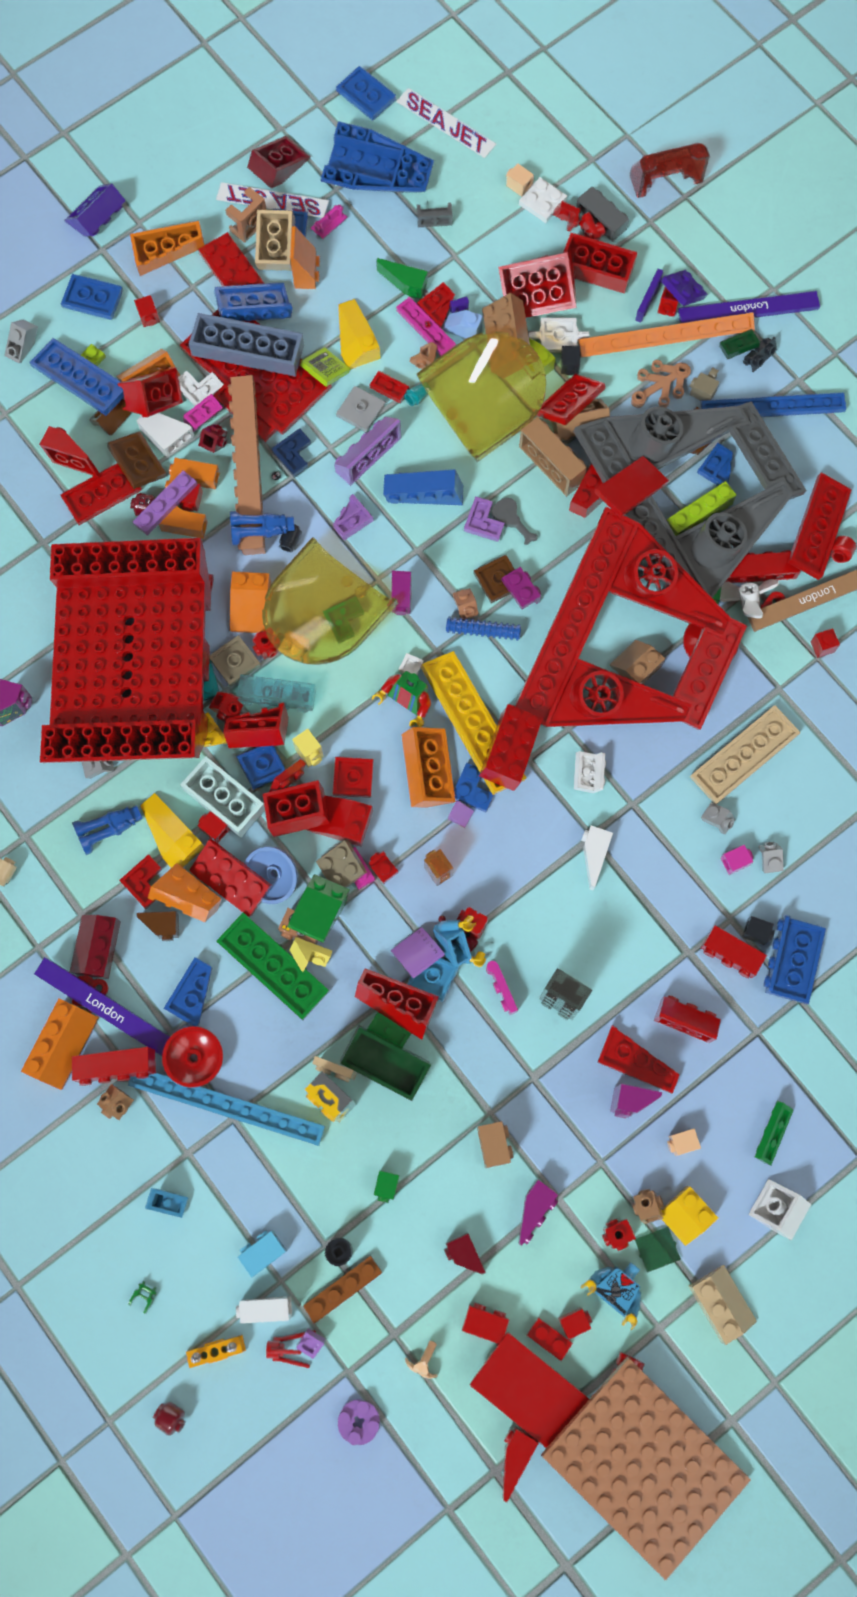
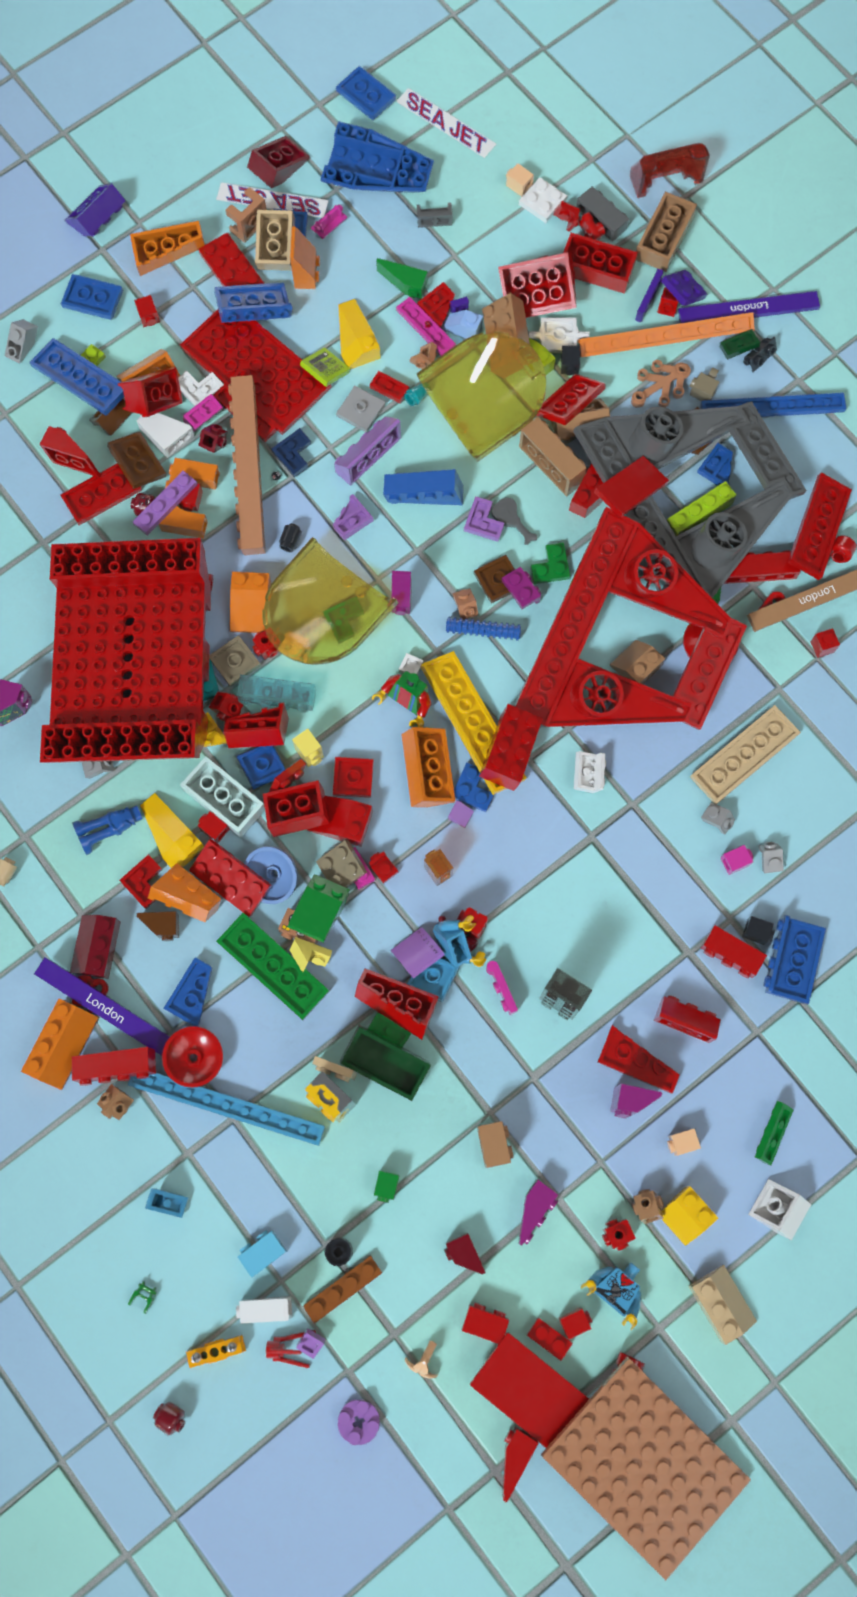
sand blue brick [189,313,304,376] -> none
blue piece [230,511,295,546] -> none
white slope [581,826,613,890] -> none
clear green piece [634,1227,681,1273] -> none
white piece [720,579,779,618] -> none
none -> green plate [530,543,570,584]
none -> medium nougat brick [636,192,697,272]

